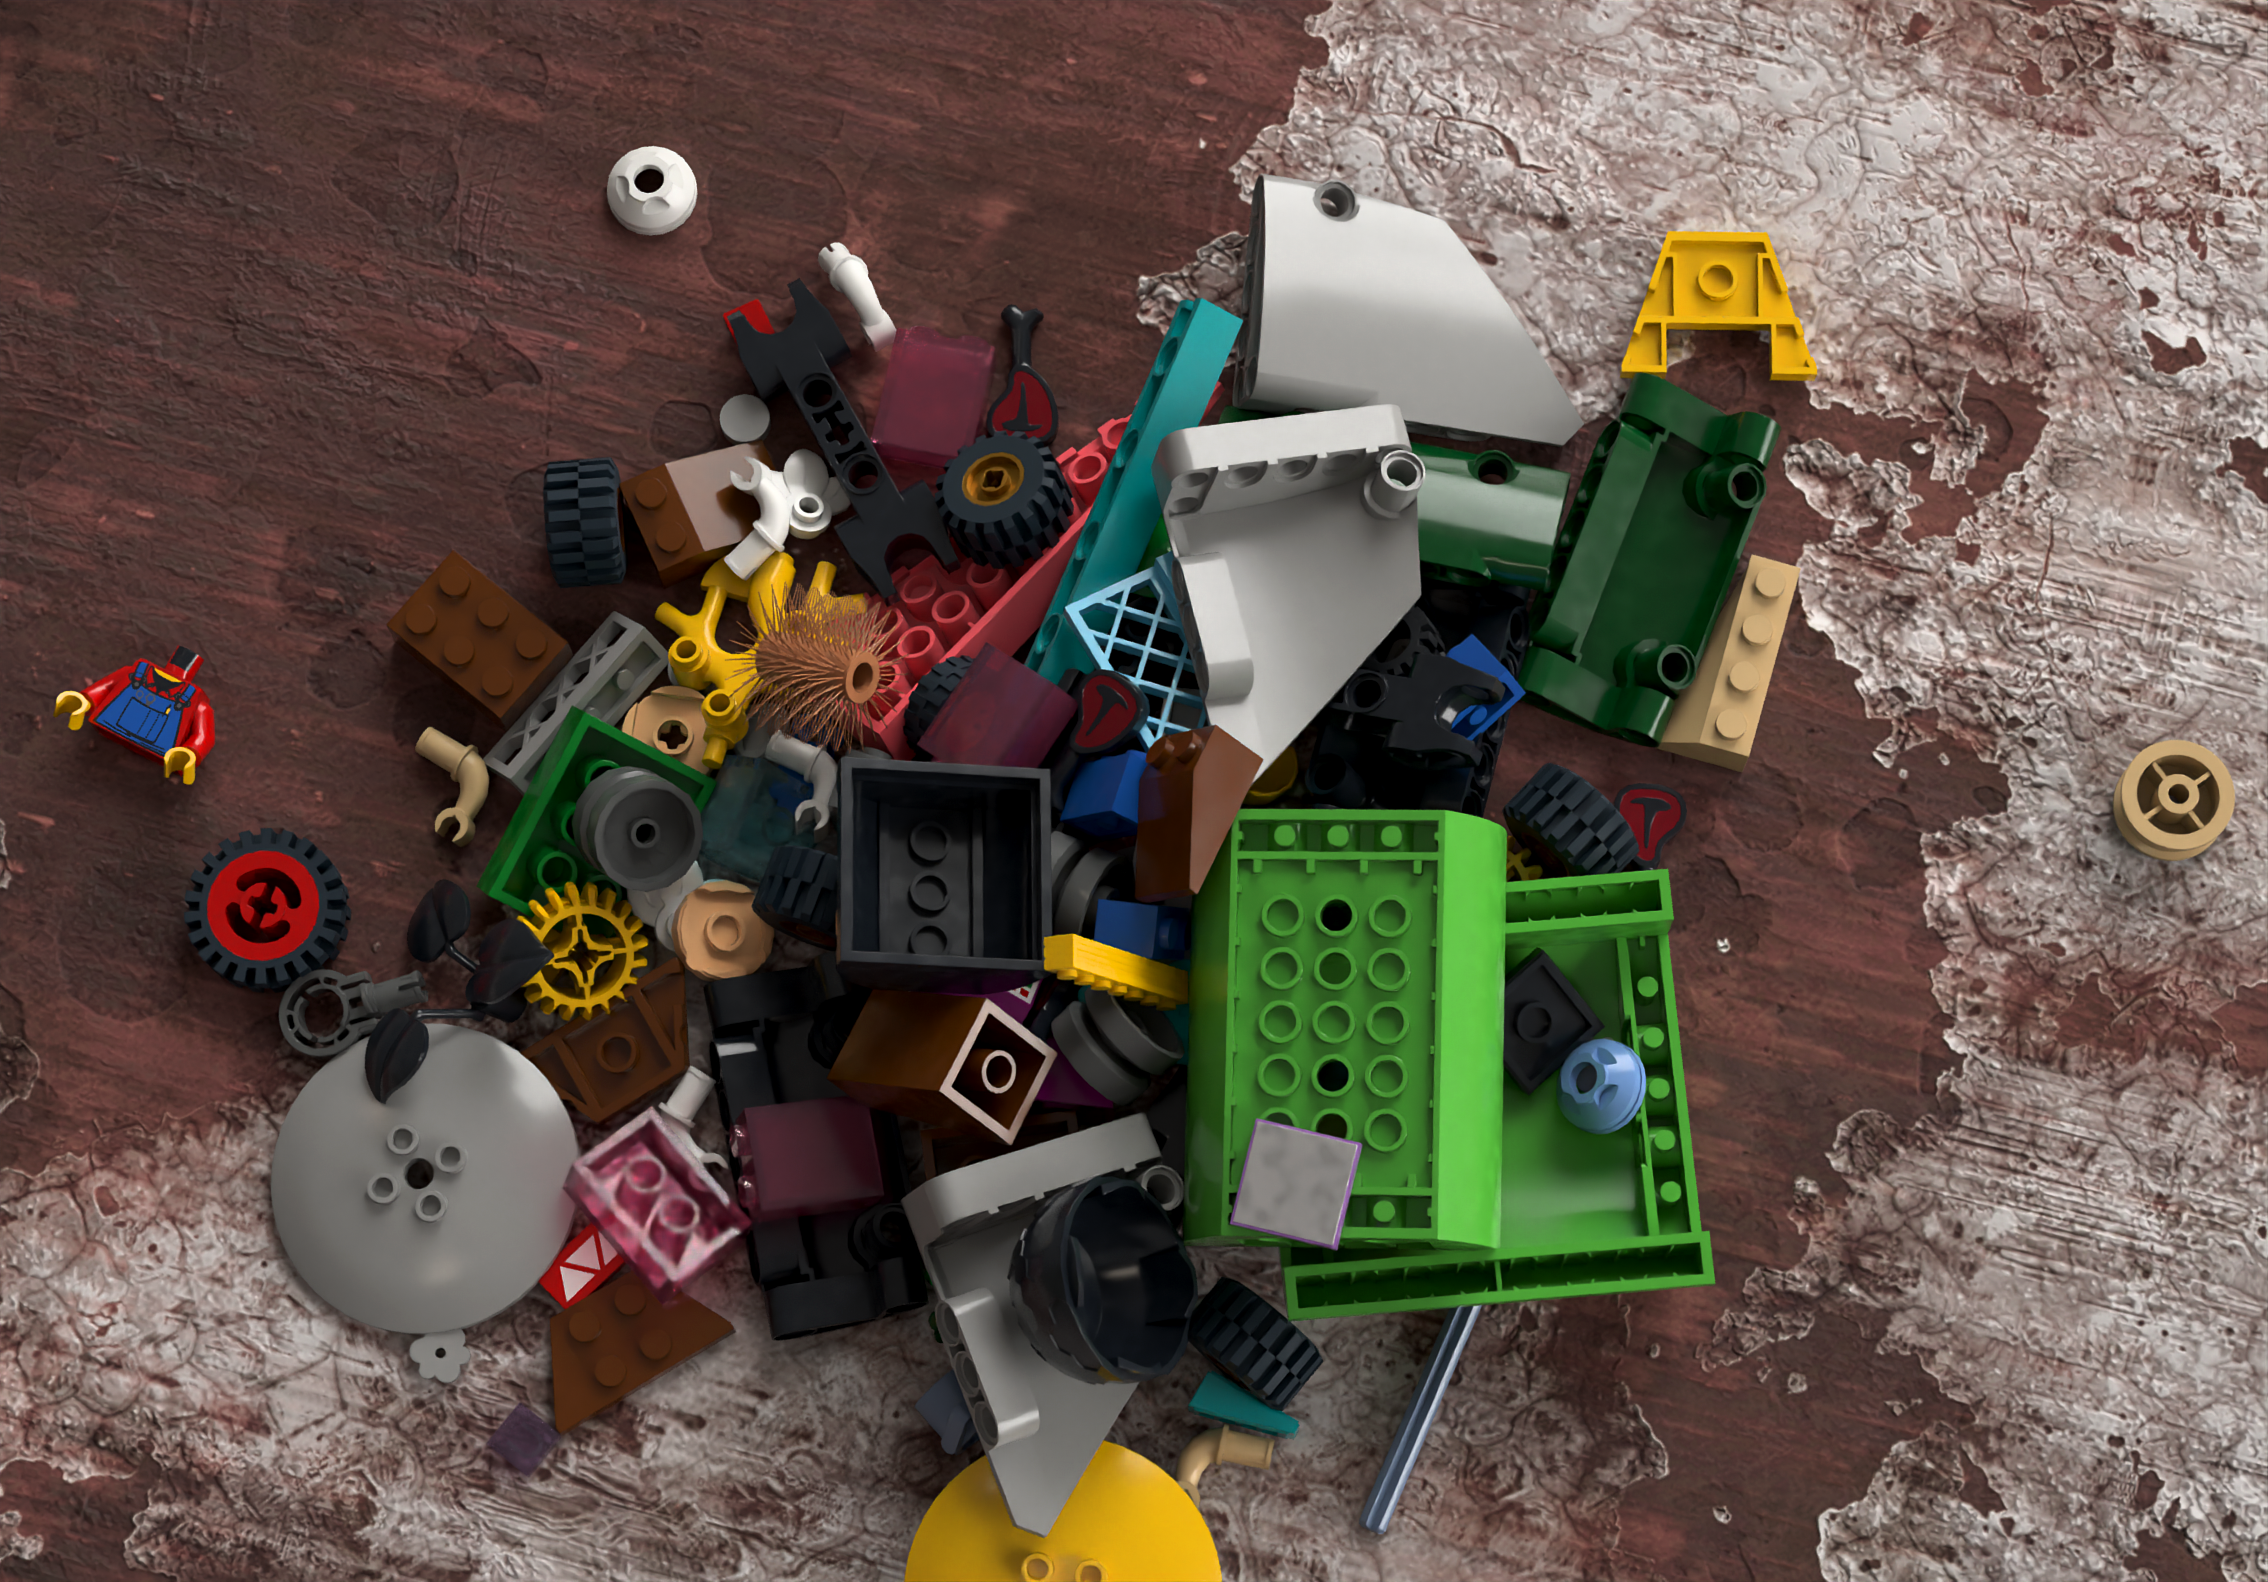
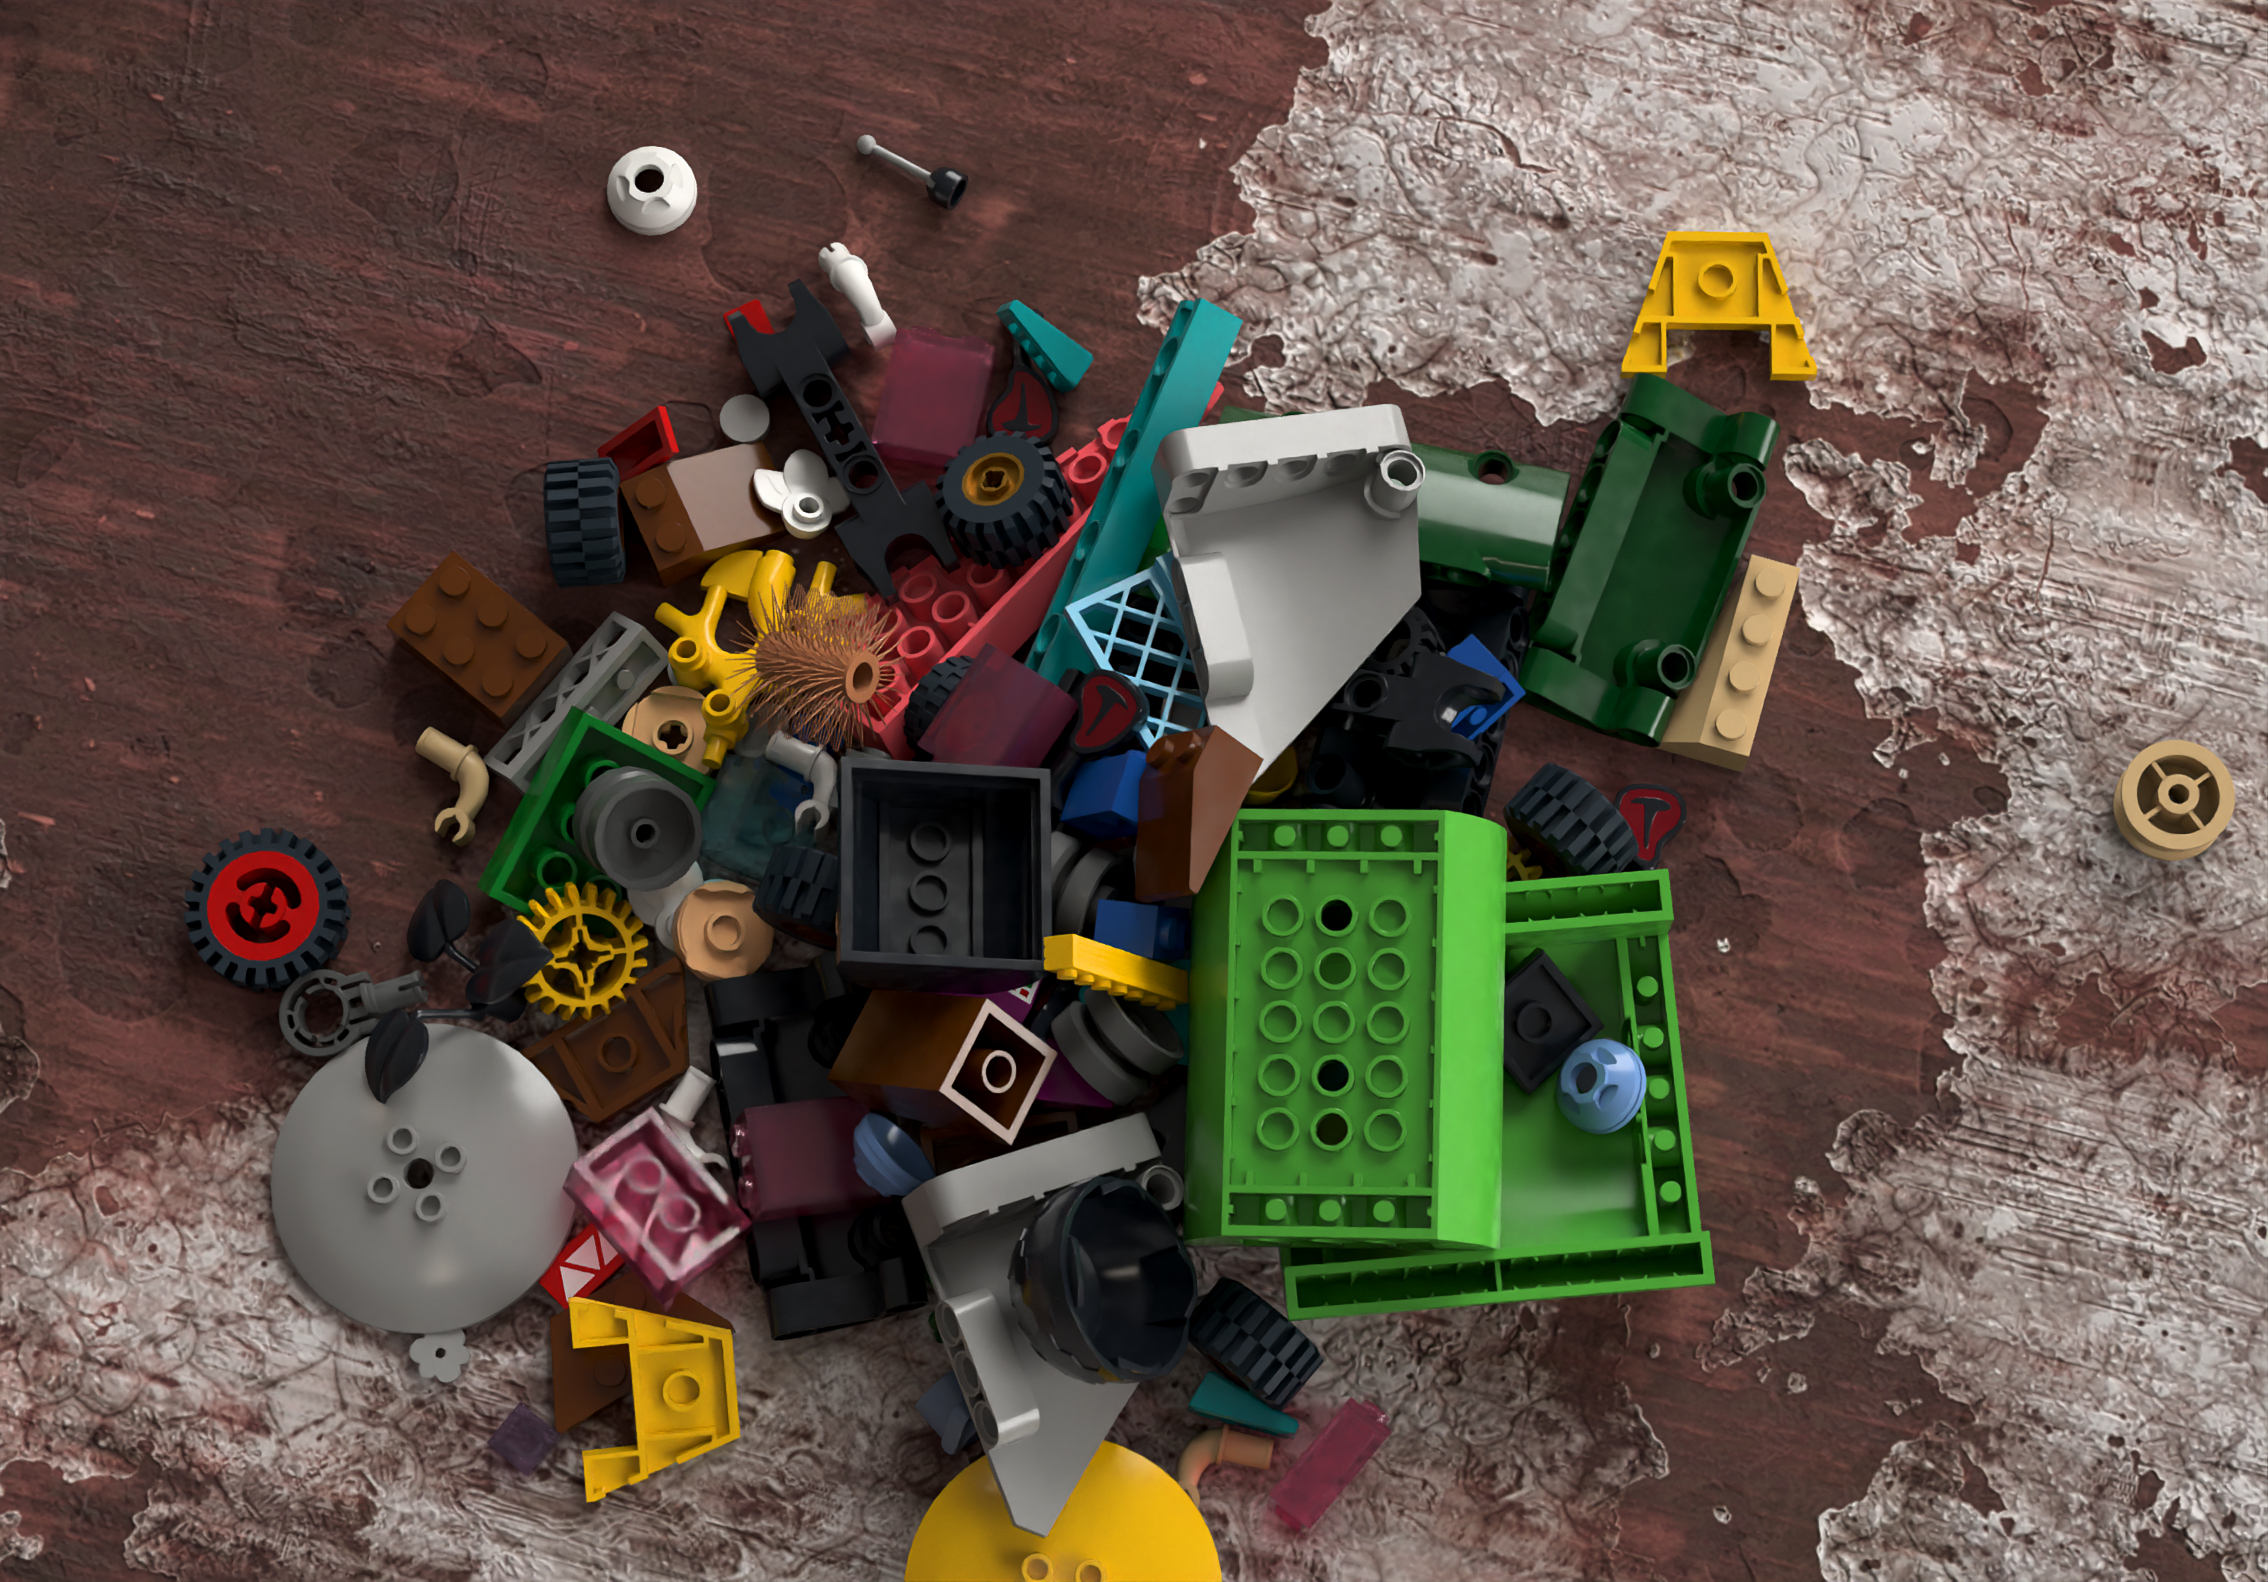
torso [53,645,215,784] -> none
white piece [723,457,790,580] -> none
flat silver tile [1230,1118,1363,1250] -> none
light grey panel [1232,173,1584,447] -> none
sand blue axle [1359,1305,1482,1534] -> none
none -> yellow wing [568,1297,741,1502]
none -> red slope [597,406,679,482]
none -> medium blue piece [853,1112,936,1197]
none -> hinge [857,135,969,211]
none -> teal slope [995,300,1094,394]
none -> clear pink brick [1266,1397,1392,1541]

